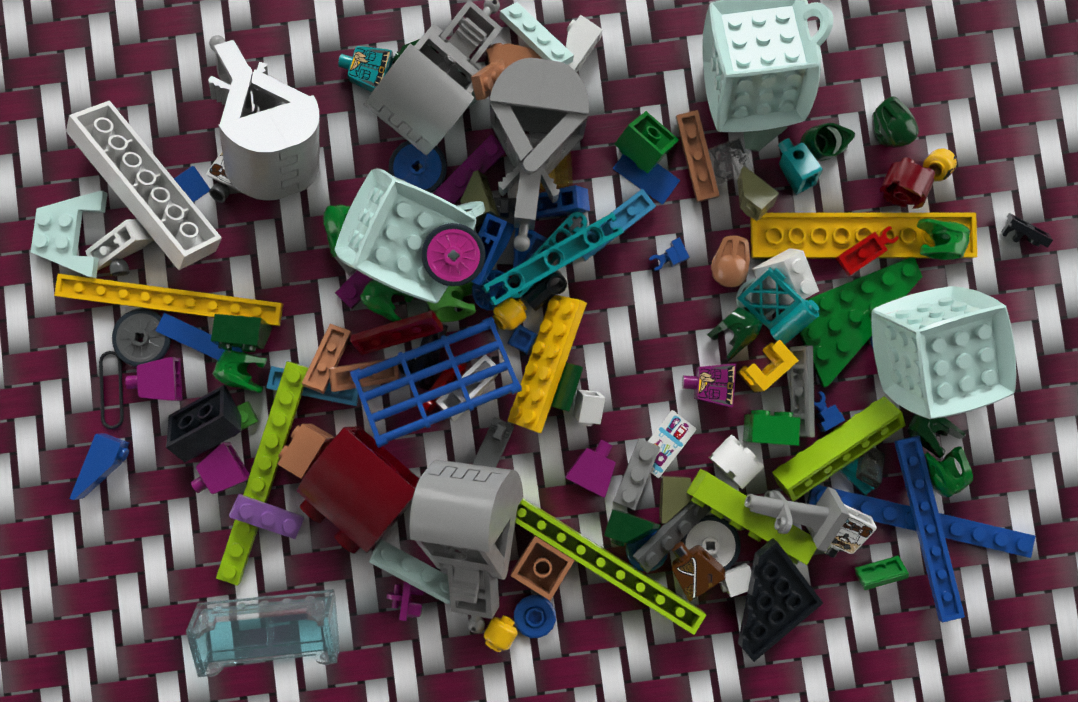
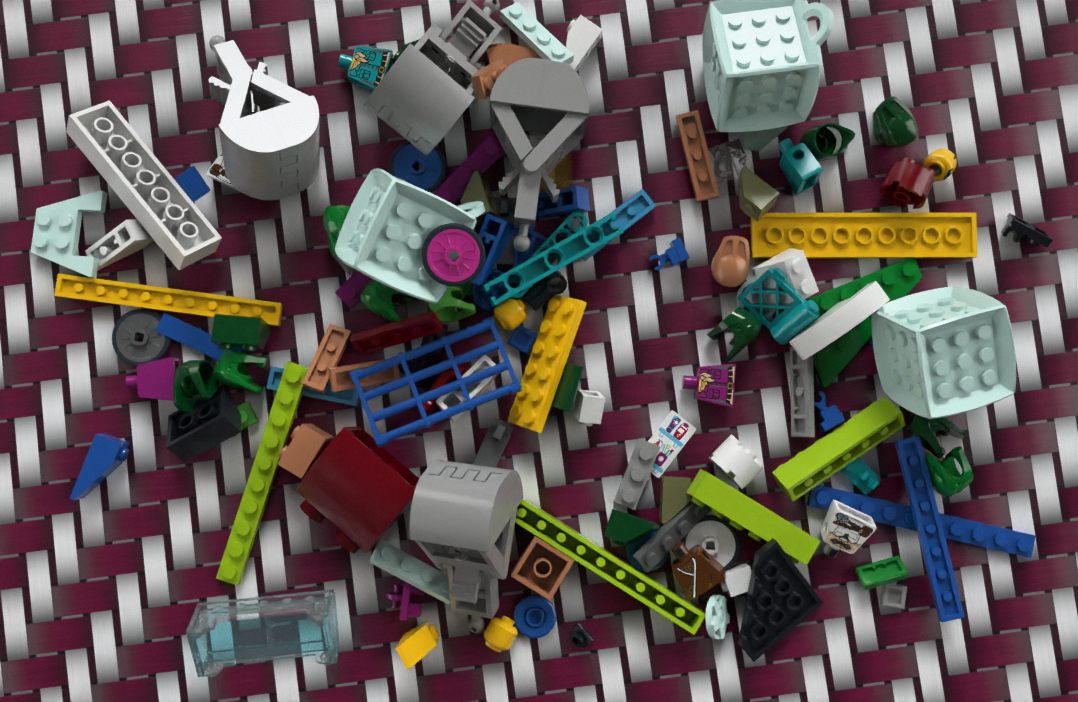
black piece [99,351,124,429] -> none
dark grey hinge [110,258,130,276] -> none
magenta torso [191,442,250,494] -> none
dark grey hinge [209,183,230,203] -> none
medium lavender plate [229,494,304,539] -> none
magenta torso [565,440,616,498] -> none
blue sticker [613,154,680,204] -> none
green slope [614,111,679,174] -> none
yellow panel [737,340,799,393] -> none
green brick [743,410,800,446] -> none
light grey piece [744,487,850,552] -> none
red plate [836,226,899,276] -> none
clear smoke plate [856,448,885,489] -> none
green helmet [917,219,970,260] -> none
none -> dark green helmet [173,360,219,413]
none -> yellow slope [395,620,440,670]
none -> black plate [569,621,595,648]
none -> light aqua wheel [705,595,730,639]
none -> white slope [789,281,890,360]
none -> light grey tile [879,583,907,609]

